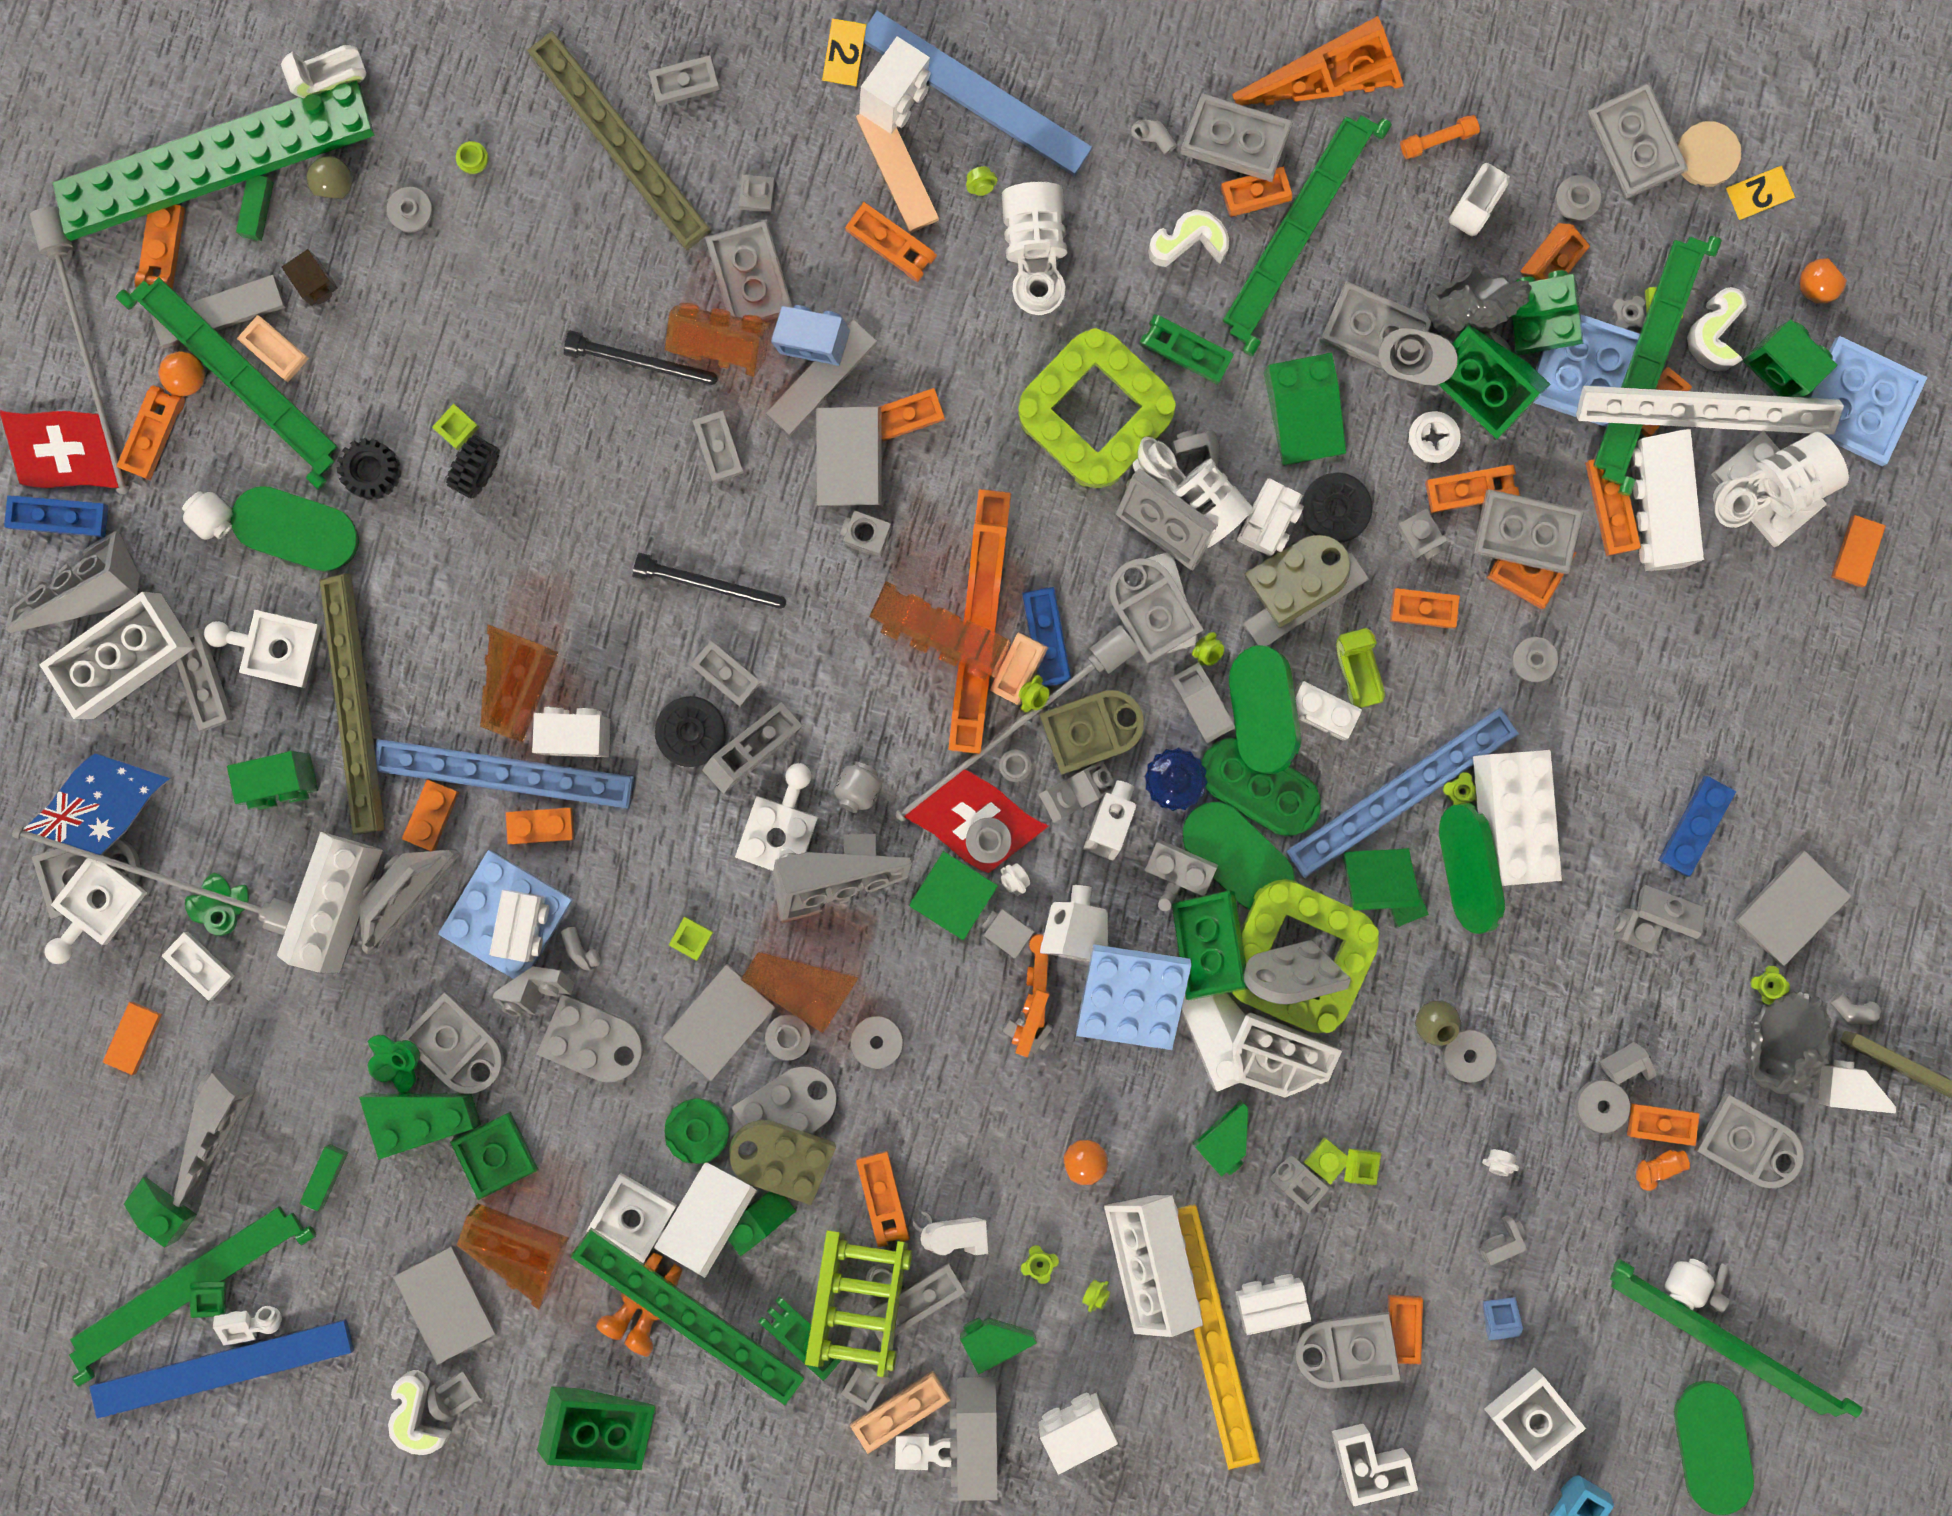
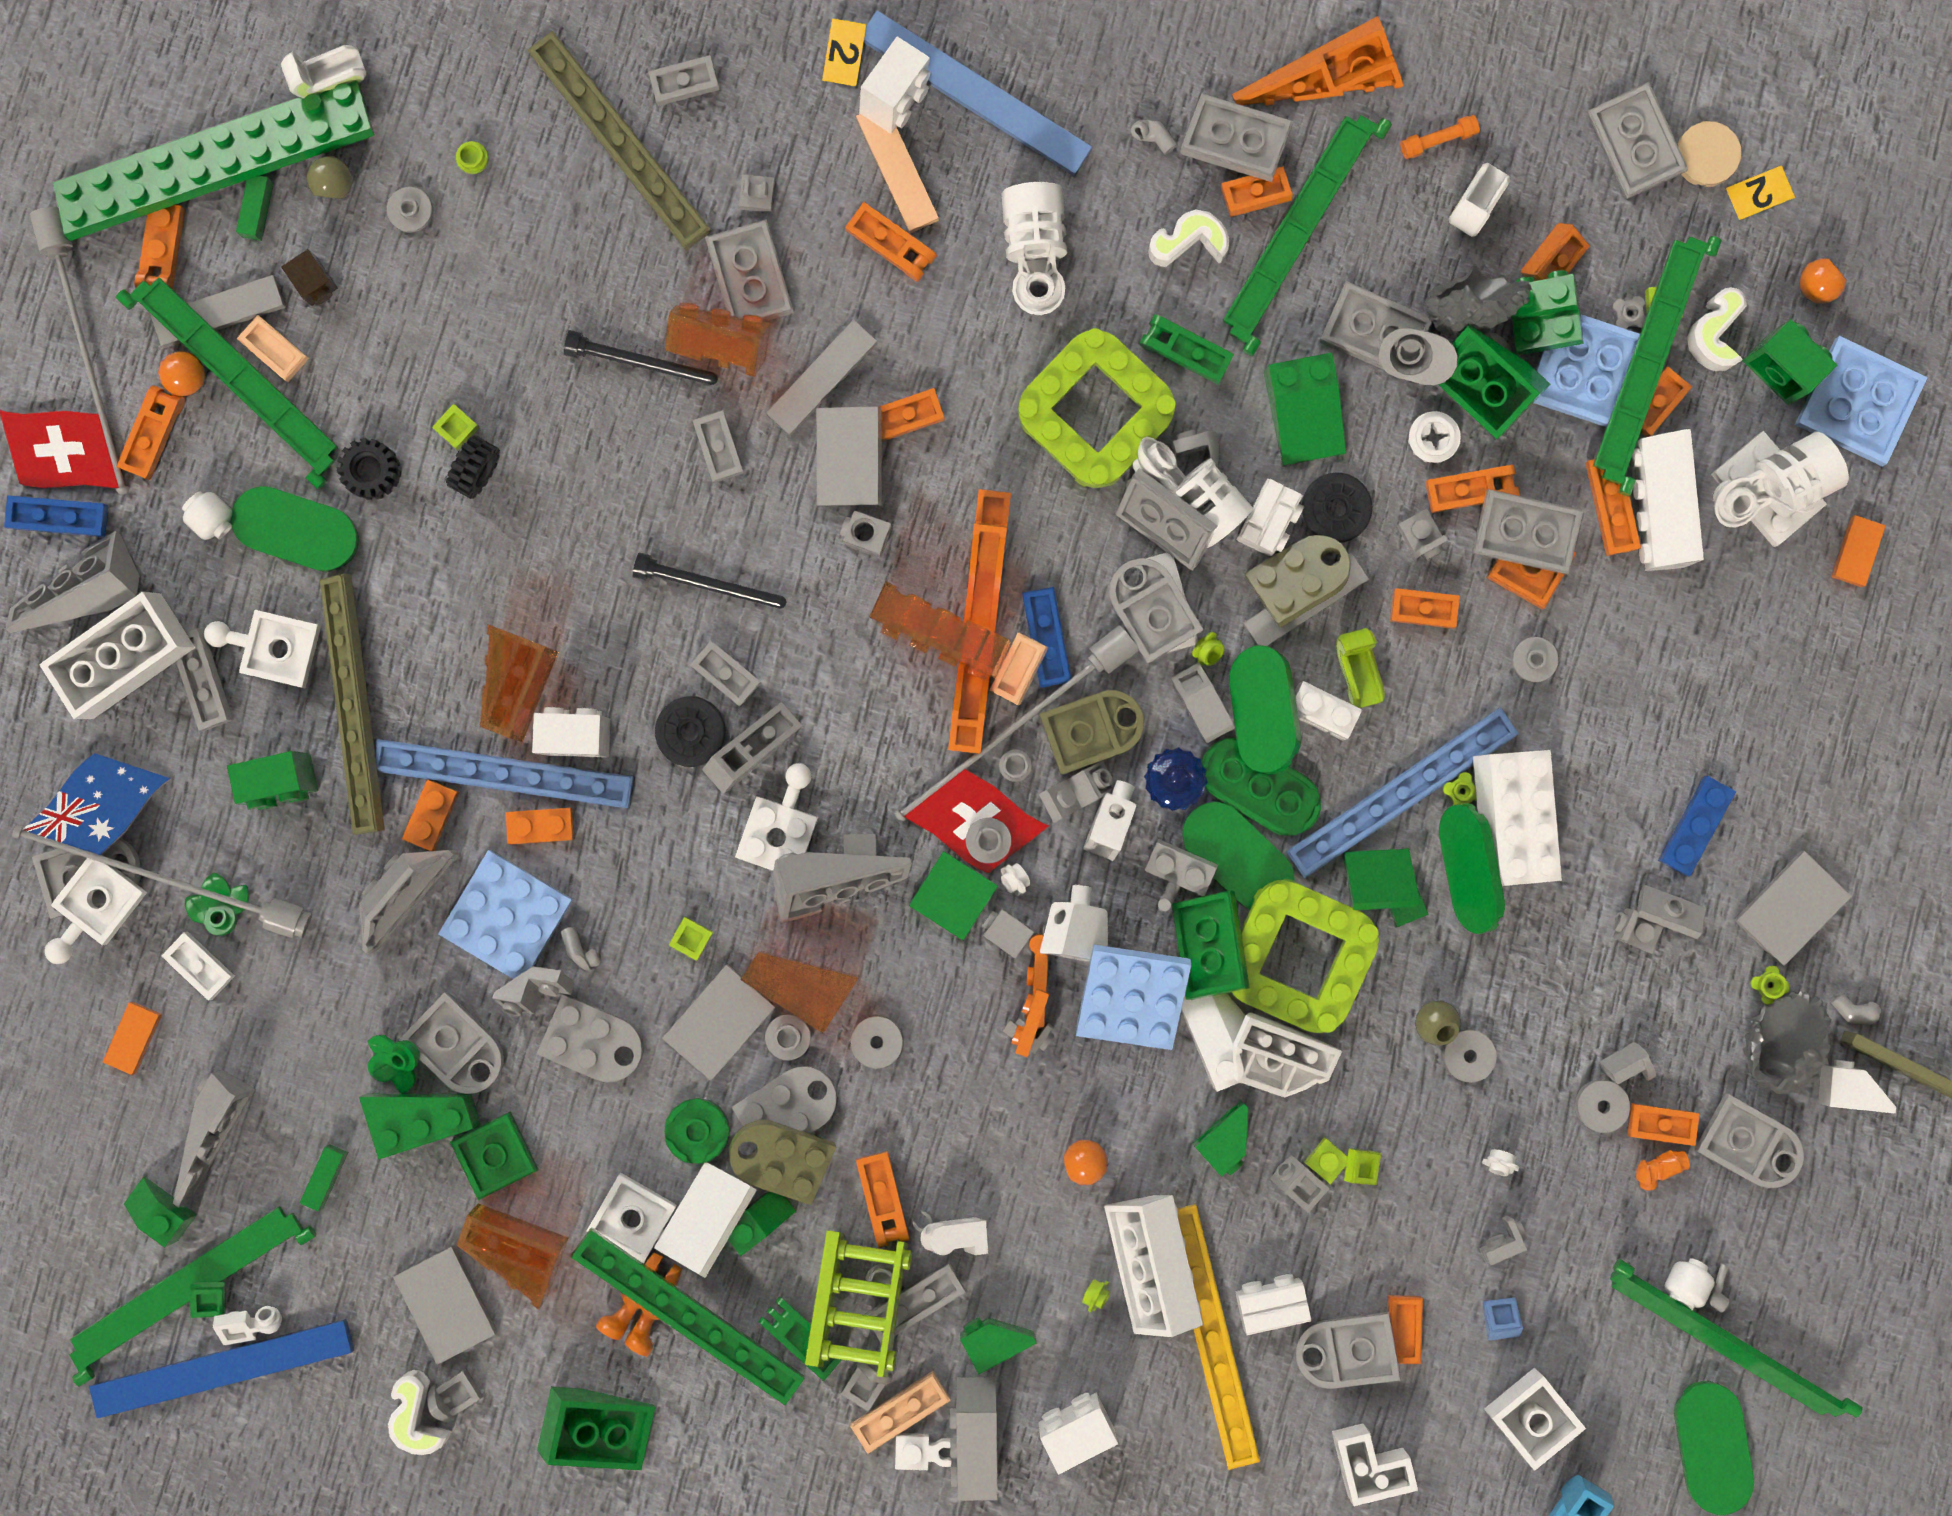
white slope [277,832,383,973] -> none
white brick [489,890,549,962] -> none
brick [771,305,850,366] -> none
light grey head [834,762,882,813] -> none
lime plate [966,166,998,196] -> none
lime plate [1018,675,1049,712] -> none
lime plate [1021,1245,1059,1284] -> none
light grey plate [1244,940,1351,1004] -> none
light grey piece [1555,175,1601,221] -> none
white plate [1576,386,1844,435] -> none

